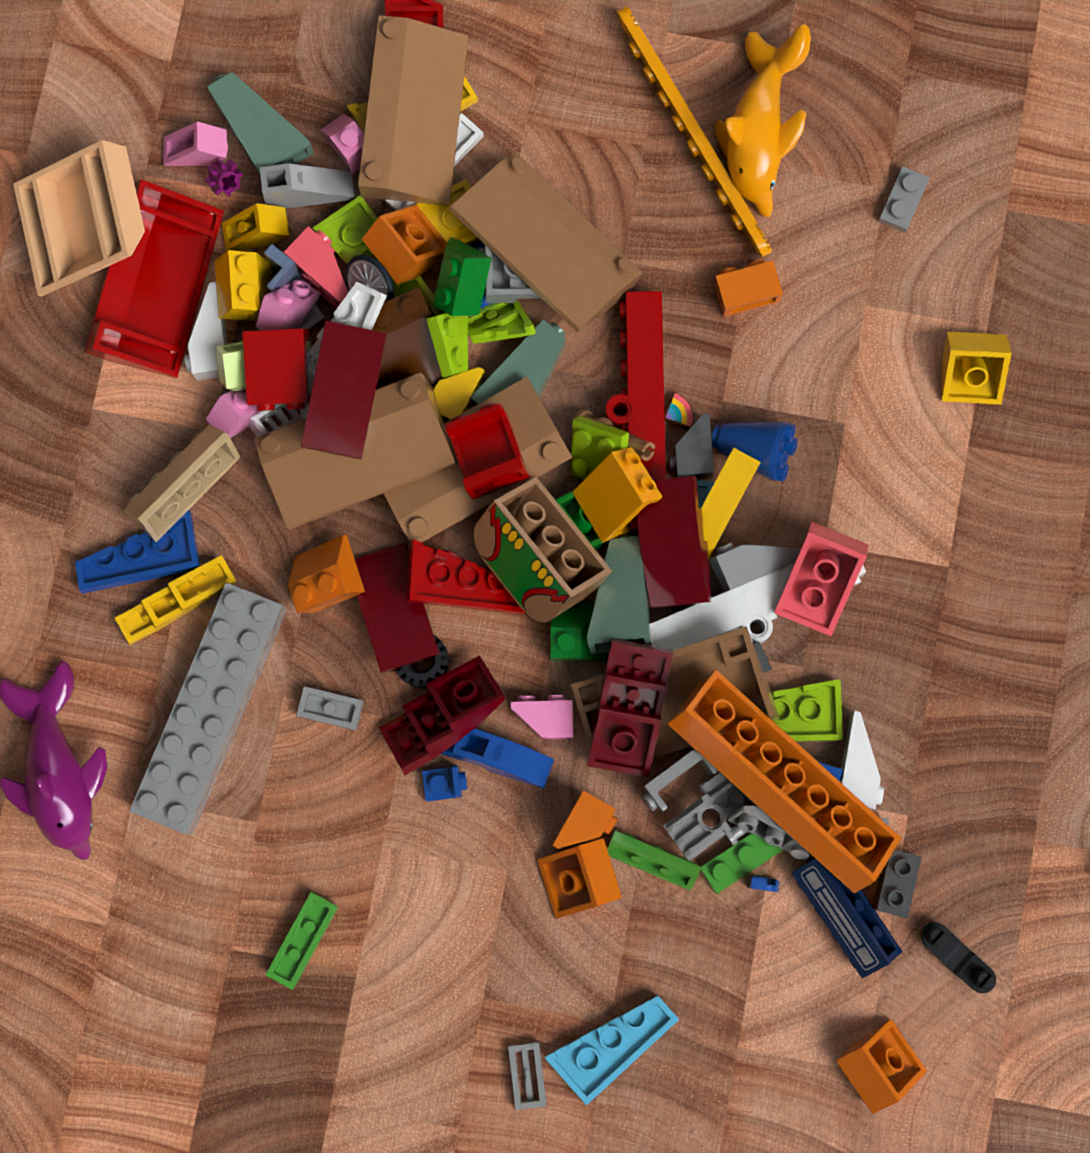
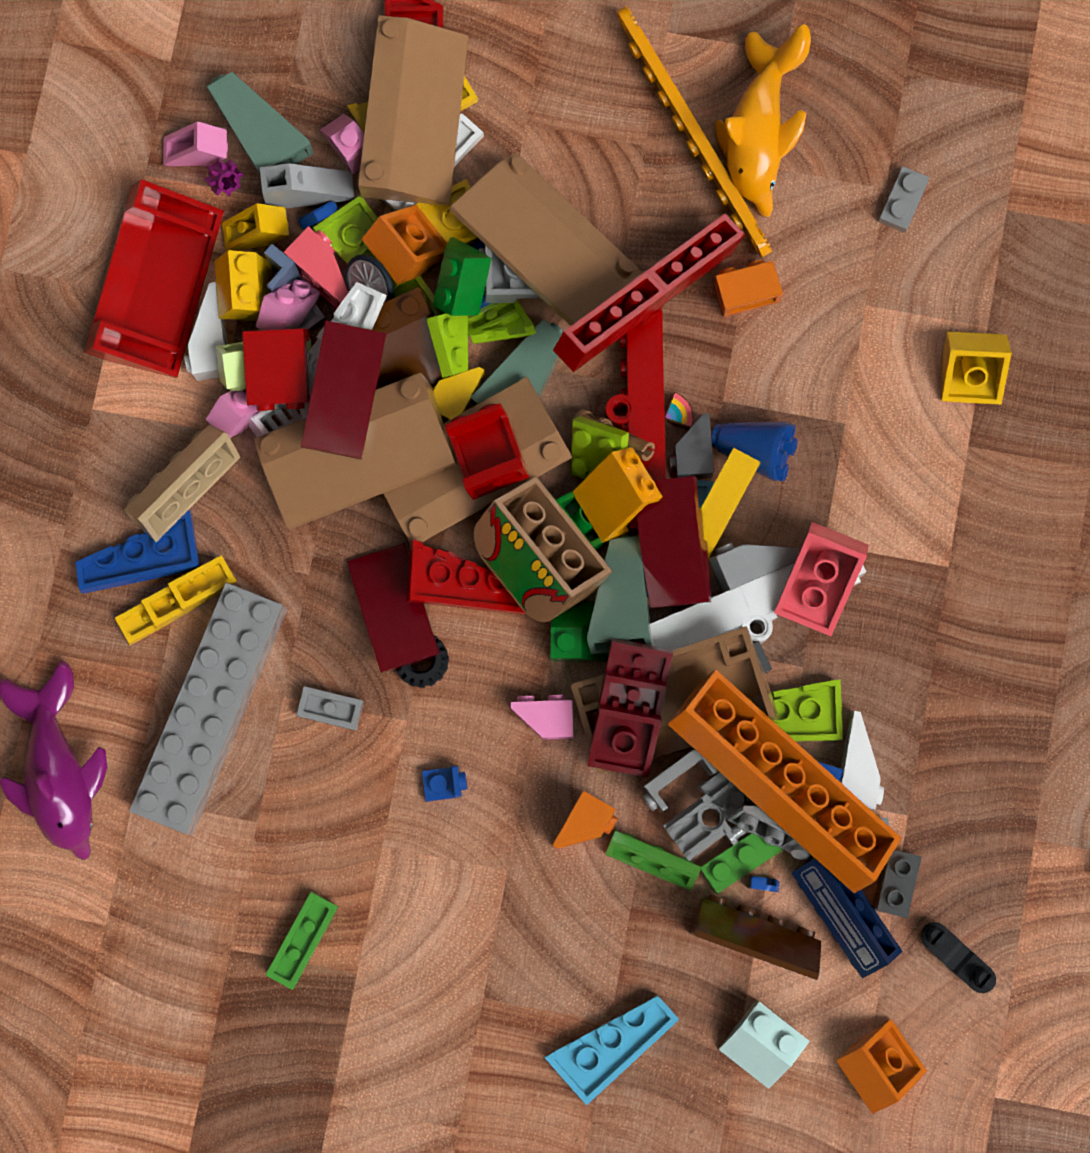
light nougat slope [13,140,145,296] -> none
orange slope [288,535,365,613] -> none
dark red slope [379,655,506,776] -> none
blue slope [441,728,554,789] -> none
light grey tile [508,1042,547,1110] -> none
orange slope [537,838,622,919] -> none
none -> blue tile [298,201,339,230]
none -> red hinge [553,213,745,373]
none -> reddish brown slope [689,894,822,980]
none -> light aqua slope [719,1000,810,1089]

